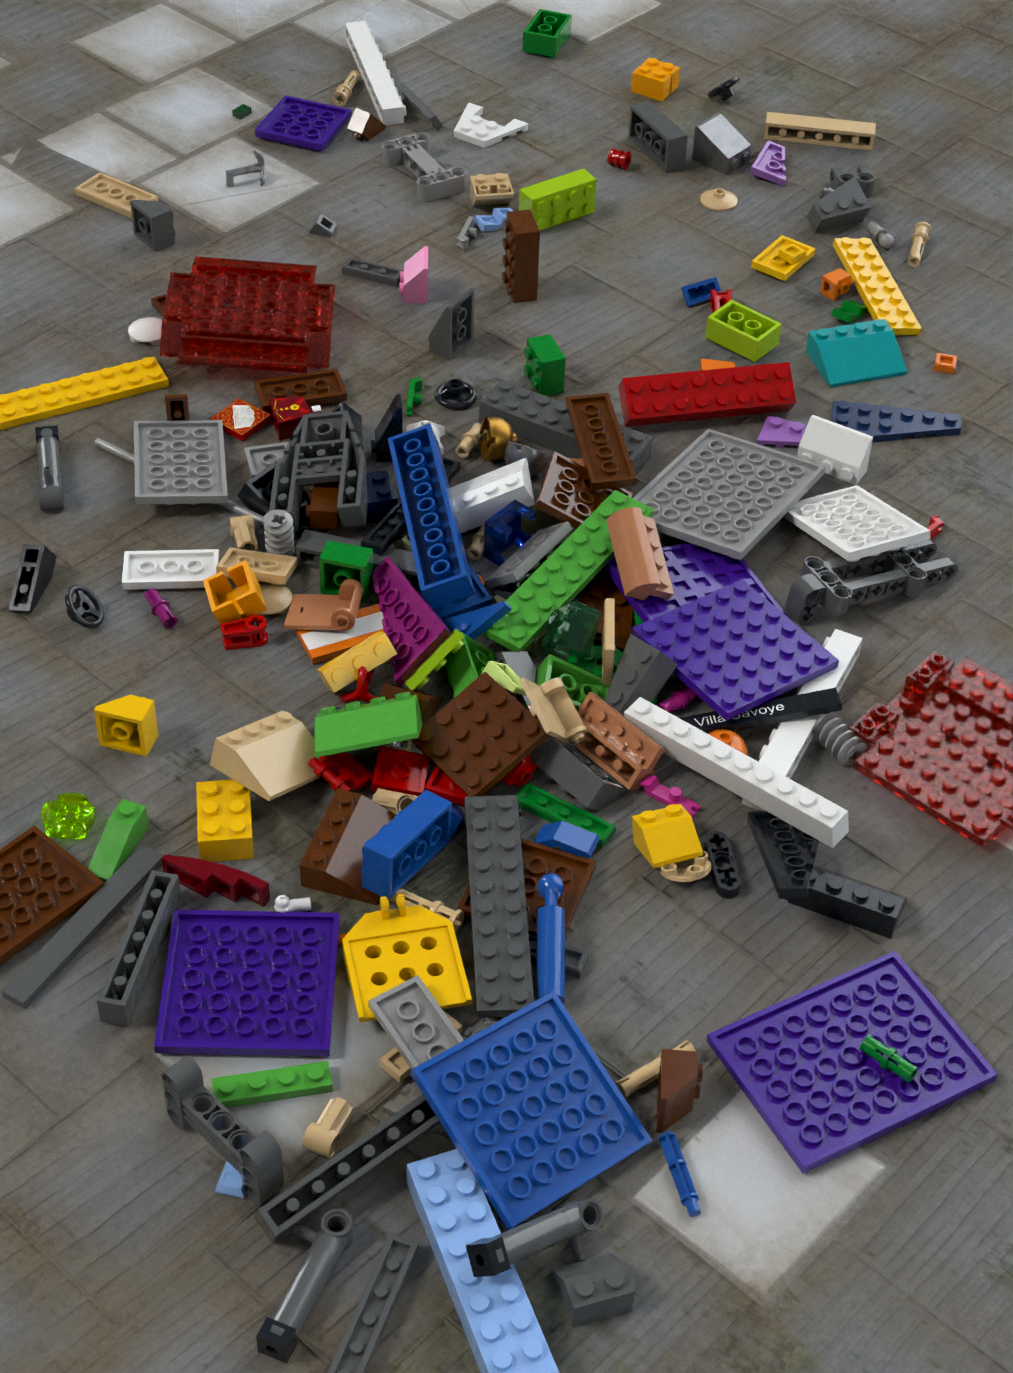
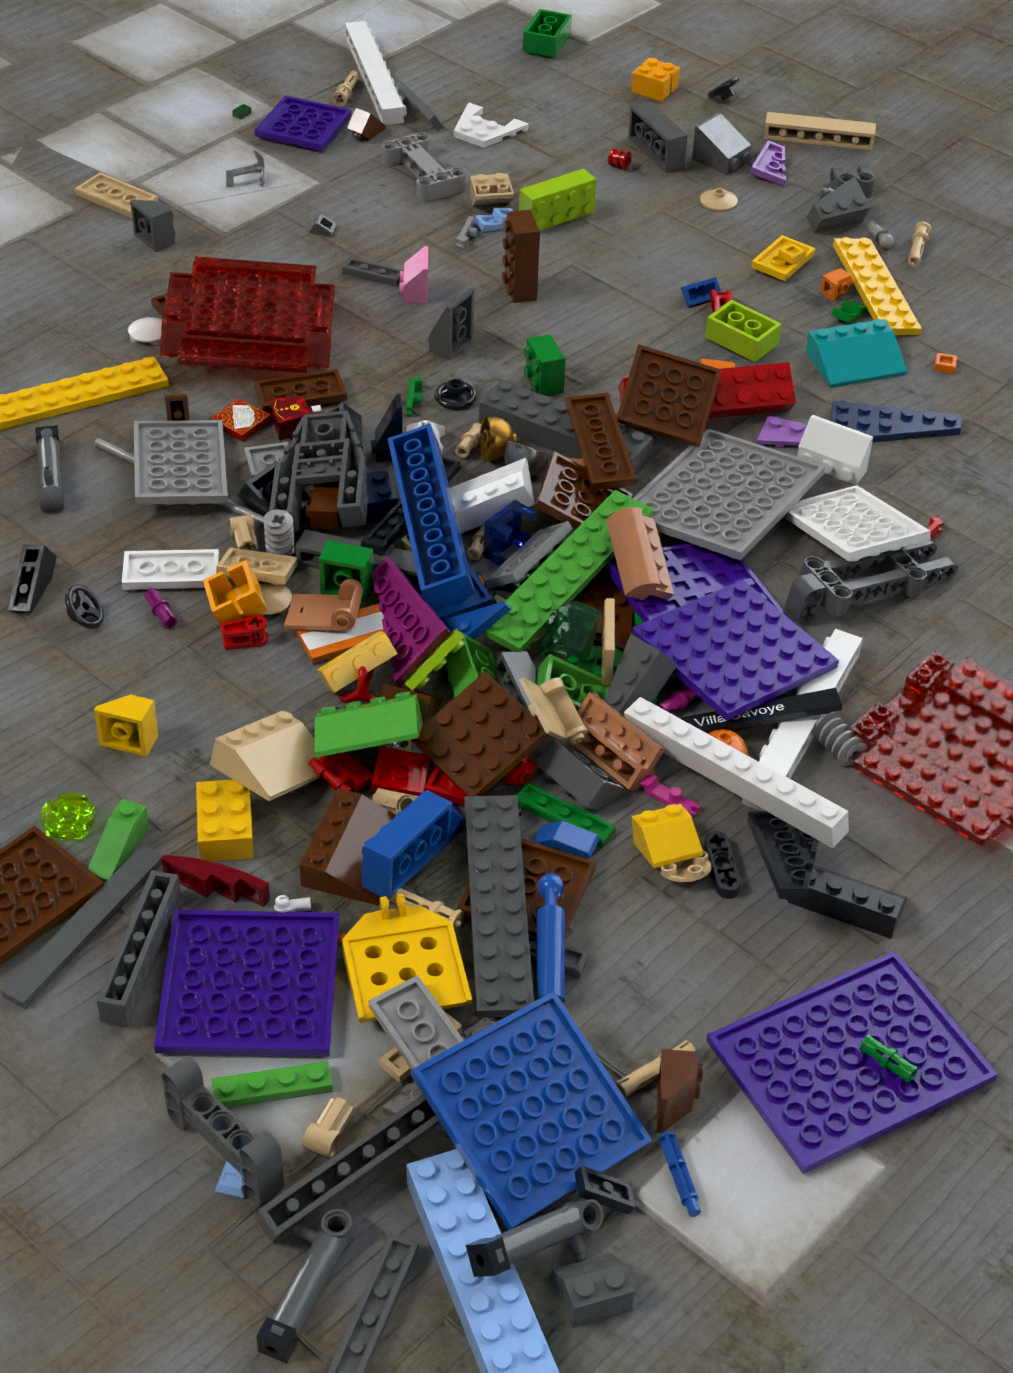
yellowish green slope [482,661,527,696] -> none
none -> black plate [574,1165,636,1215]
none -> reddish brown plate [617,344,721,448]

